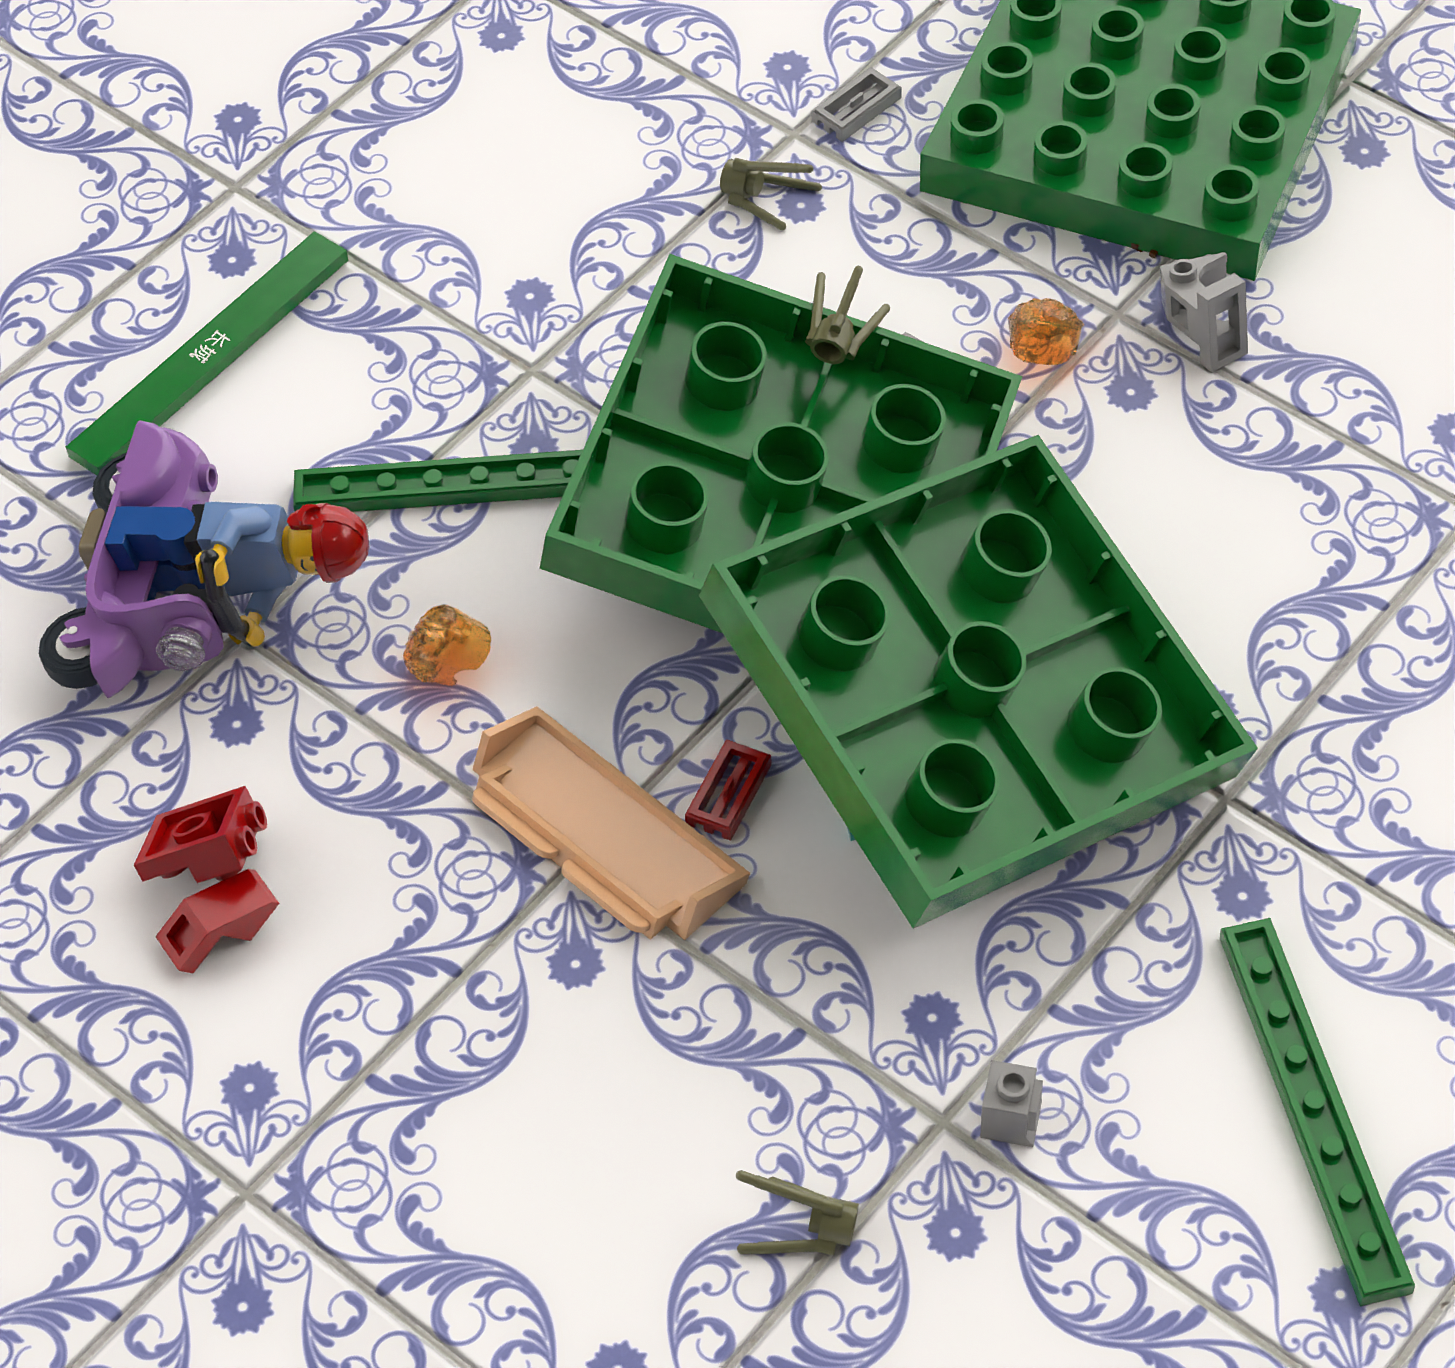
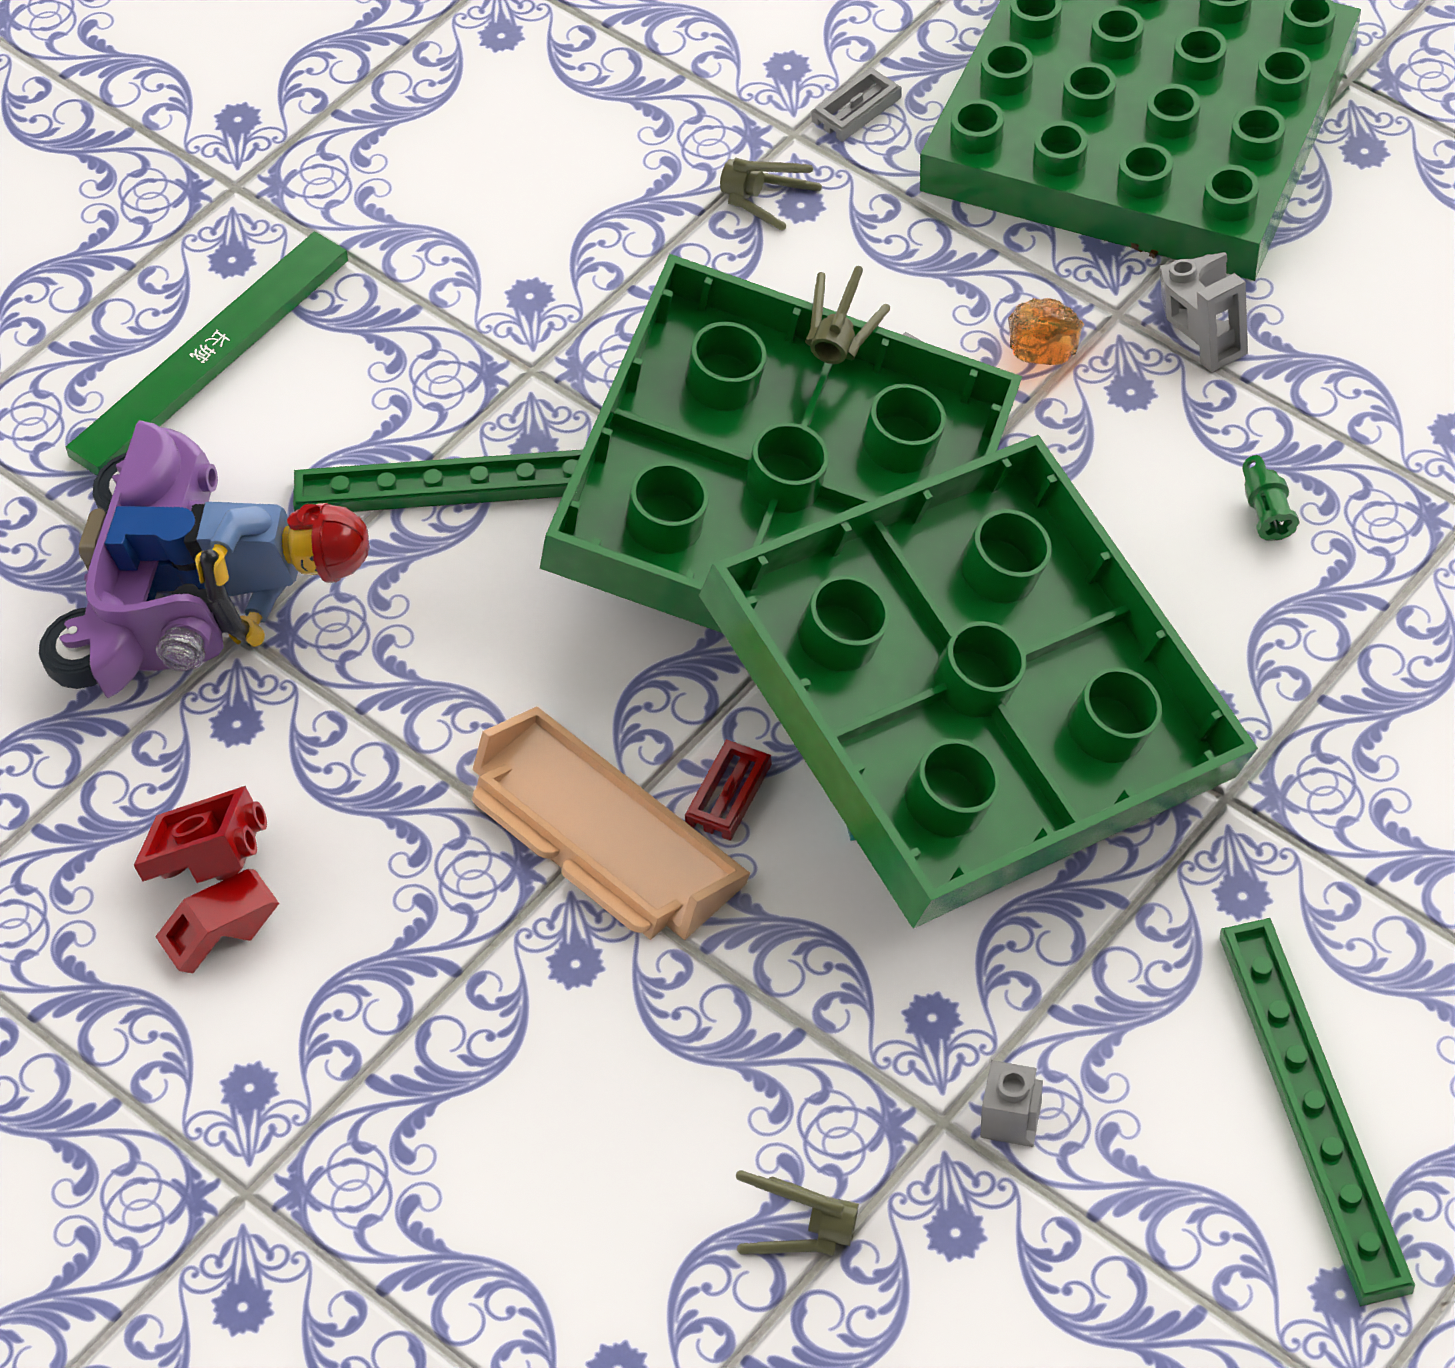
clear orange hair [403,604,491,686] -> none
none -> green piece [1242,455,1300,541]

